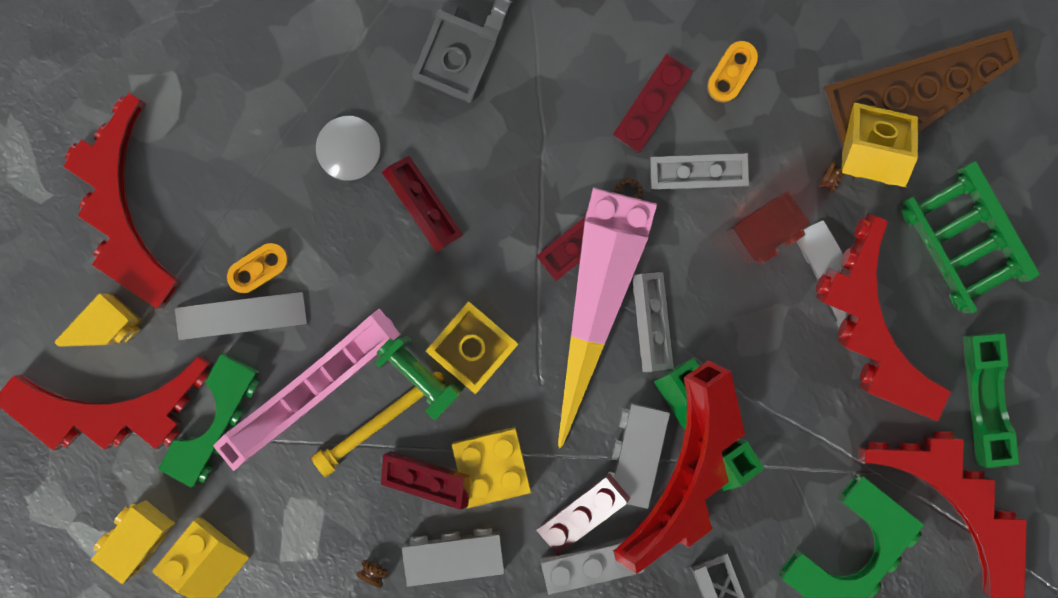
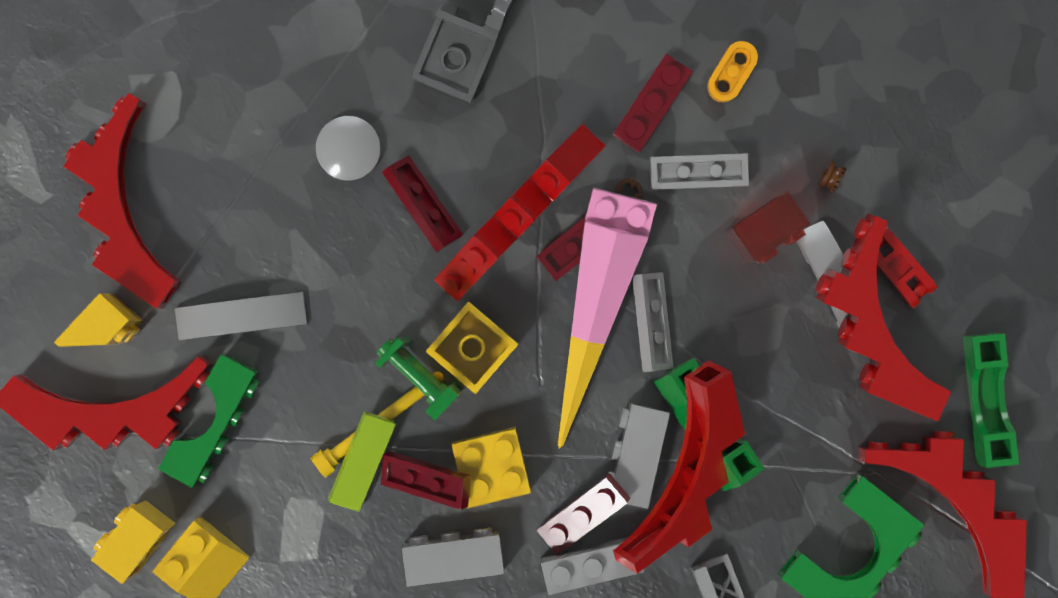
bright pink arch [213,308,401,471] -> none
light orange plate [227,243,289,293] -> none
reddish brown bush [356,560,389,588] -> none
reddish brown wing [823,29,1020,180] -> none
yellow slope [842,102,918,187] -> none
green fence [901,161,1040,314] -> none
none -> lime tile [328,411,396,512]
none -> red arch [434,123,606,302]
none -> red plate [877,226,938,309]

